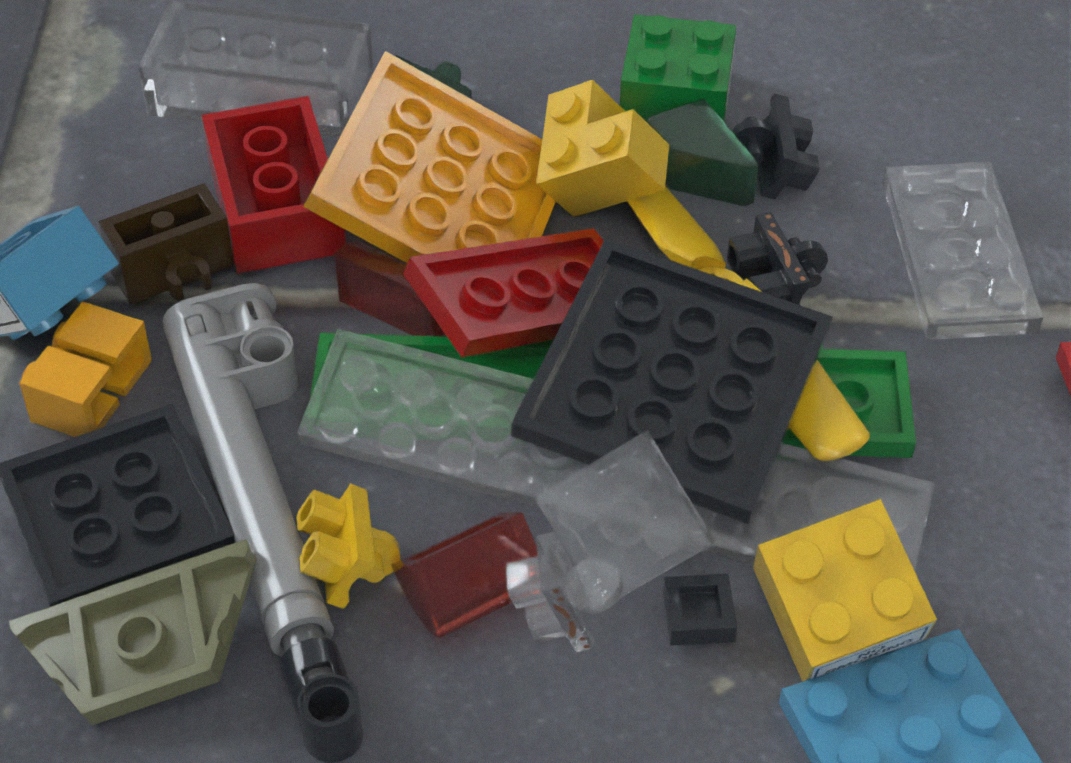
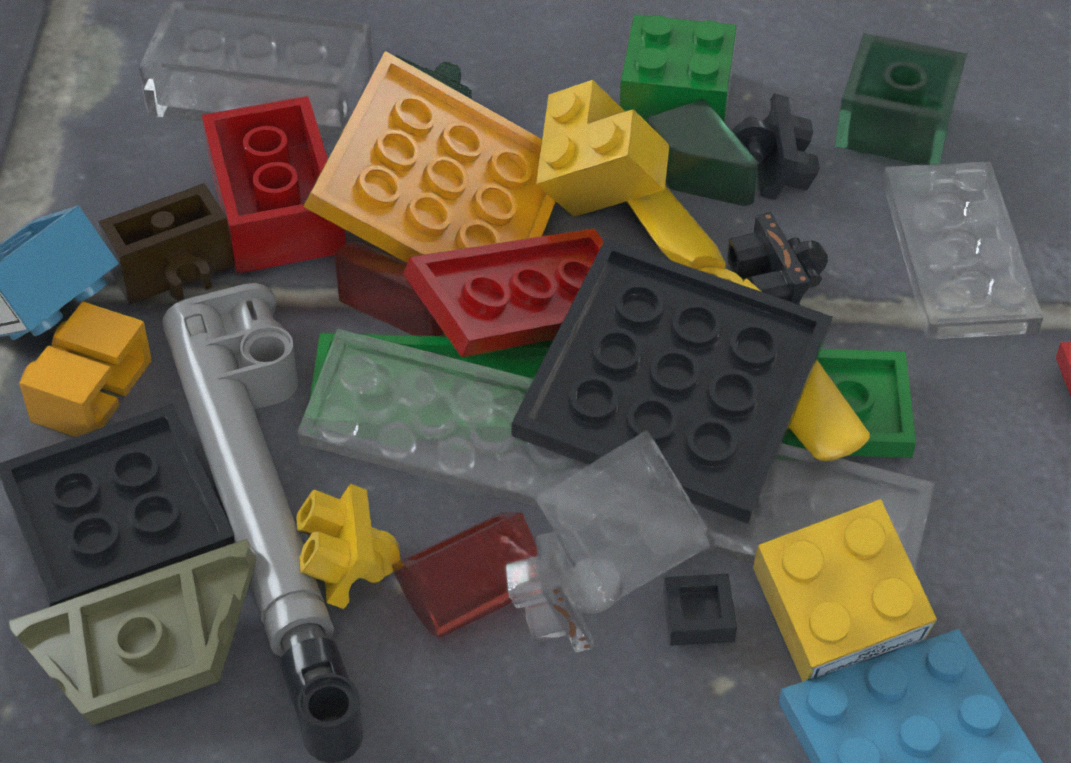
none -> clear green brick [834,33,967,169]

